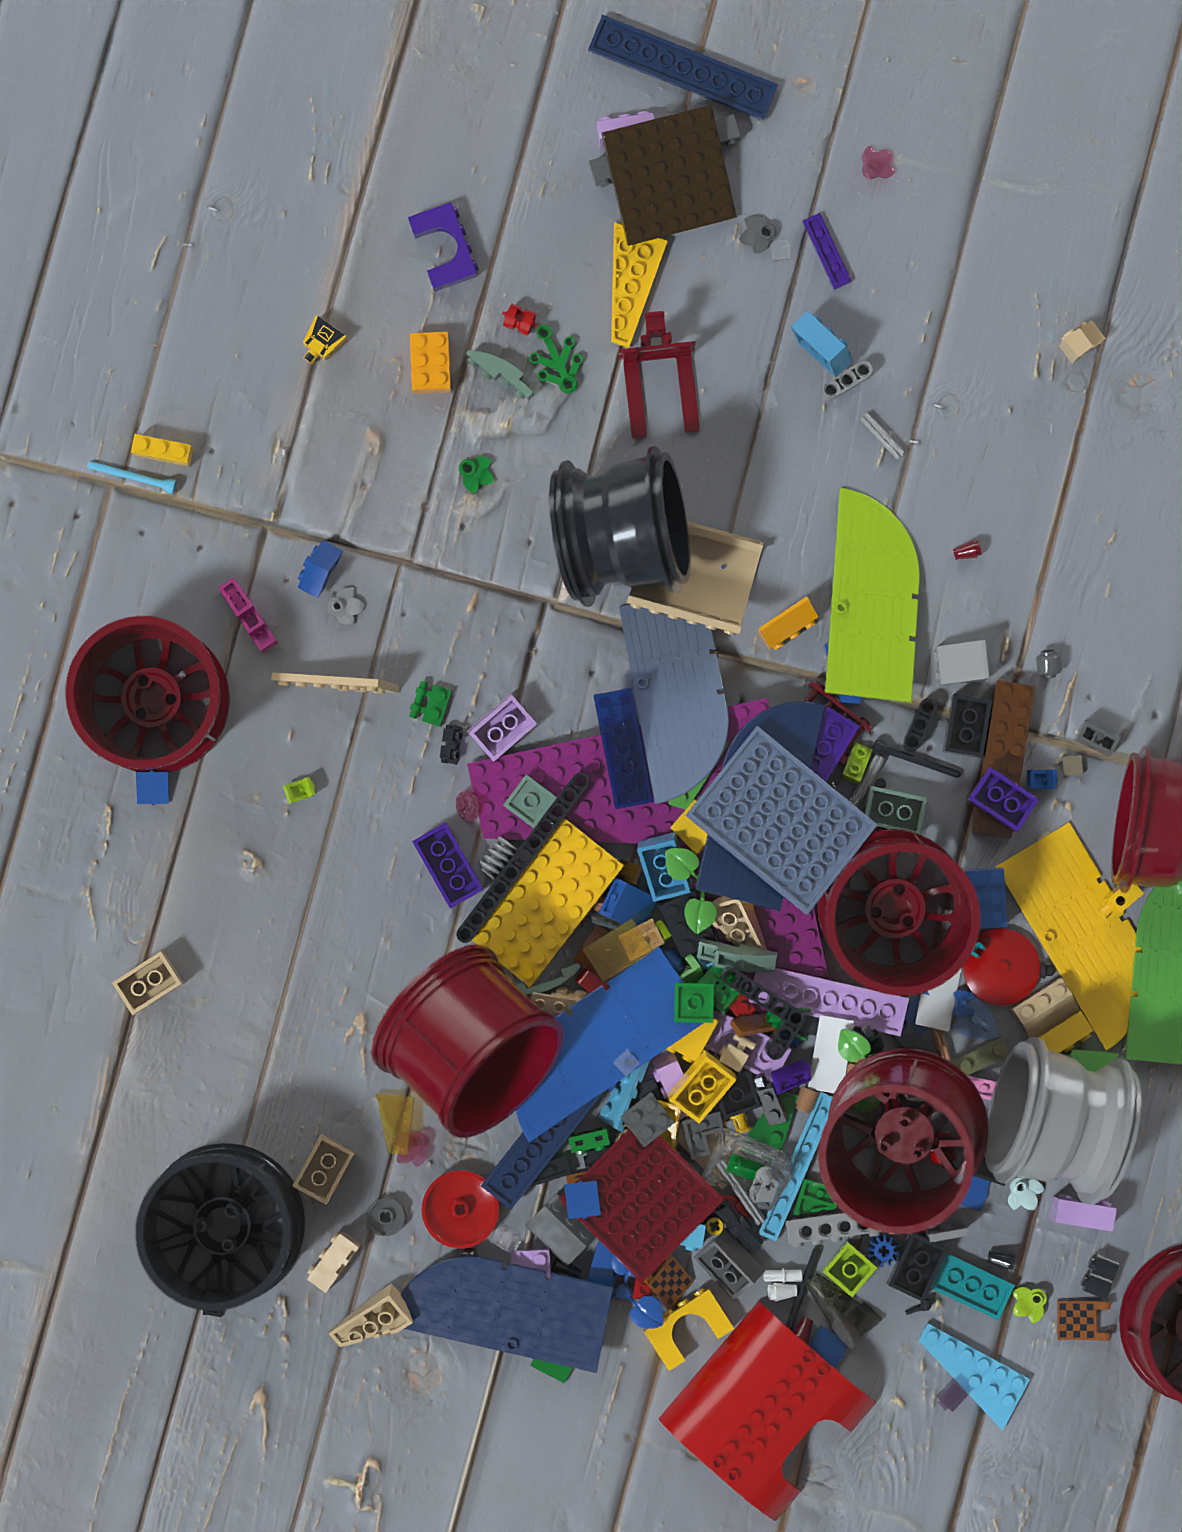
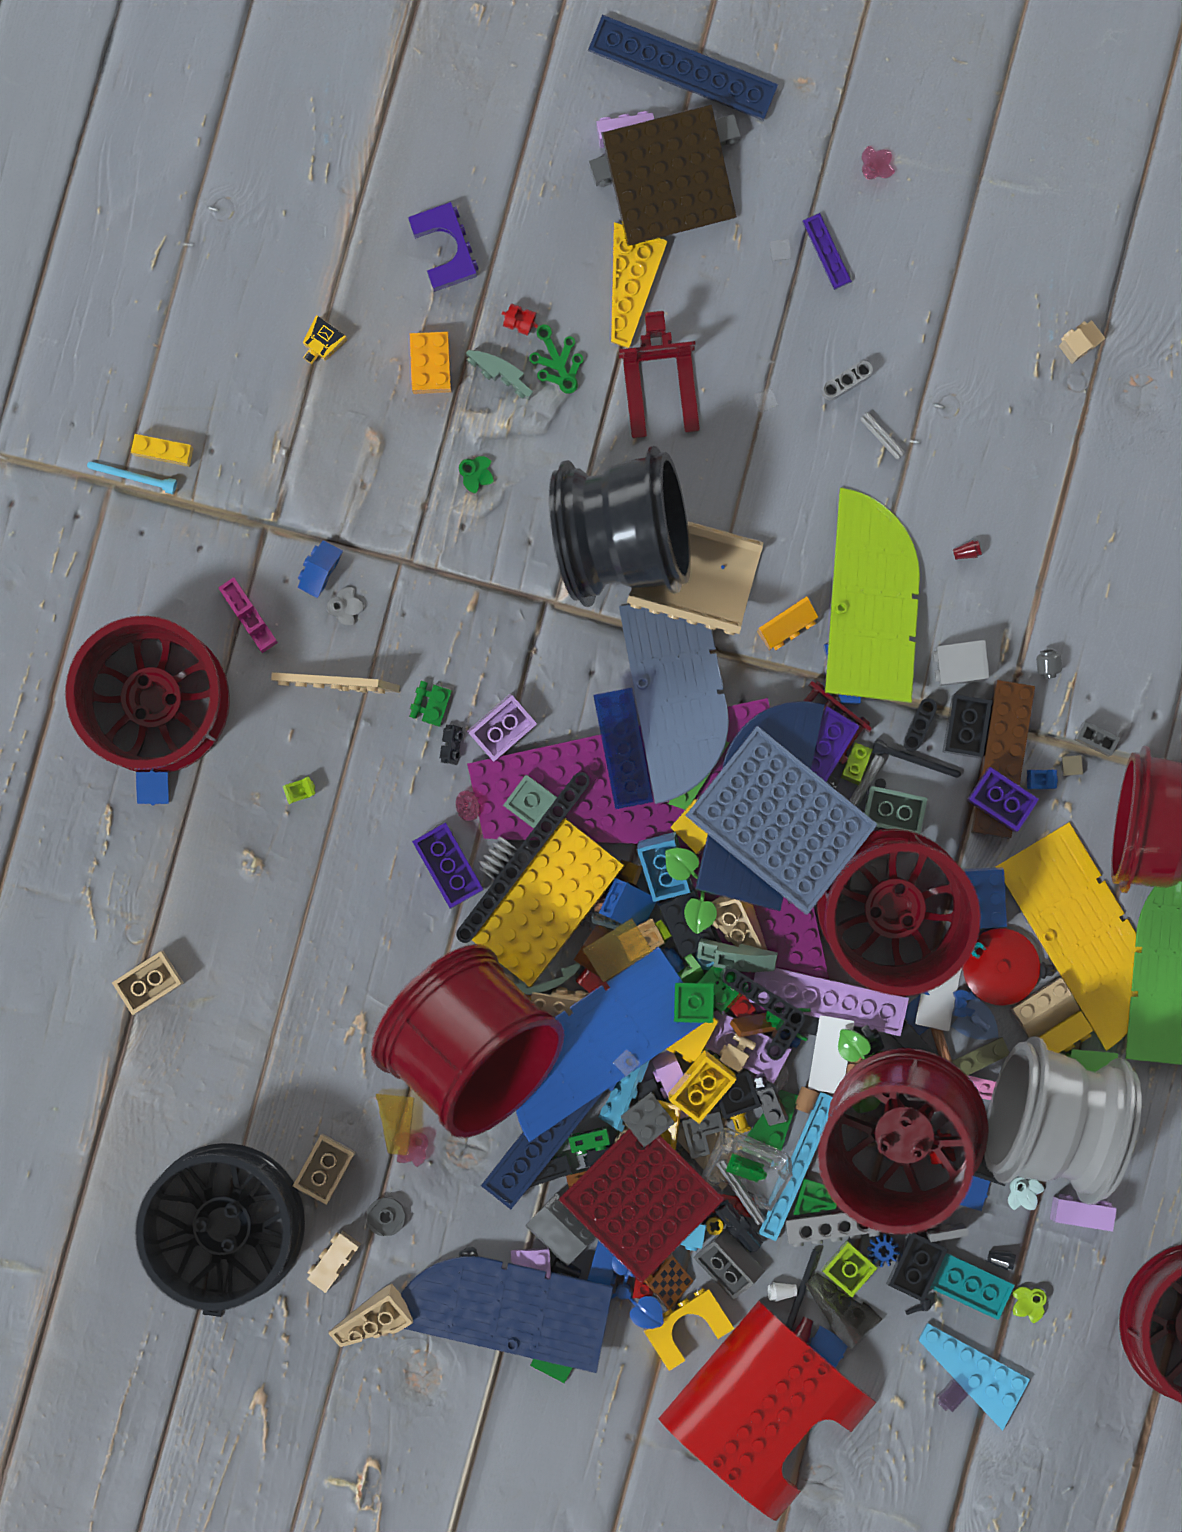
red dish [422,1170,499,1249] -> none
clear brick [490,1222,522,1253] -> none
blue piece [564,1181,600,1219] -> none
dark grey plate [739,216,776,253] -> none
light grey piece [749,1166,779,1203] -> none
white axle [763,1268,802,1283] -> none
dark purple slope [771,1059,811,1095] -> none
dark azure brick [790,311,852,378] -> none
dark orange flag [1057,1300,1111,1341] -> none
black brick [1081,1254,1120,1300] -> none
yellow torso [1098,884,1144,919] -> none

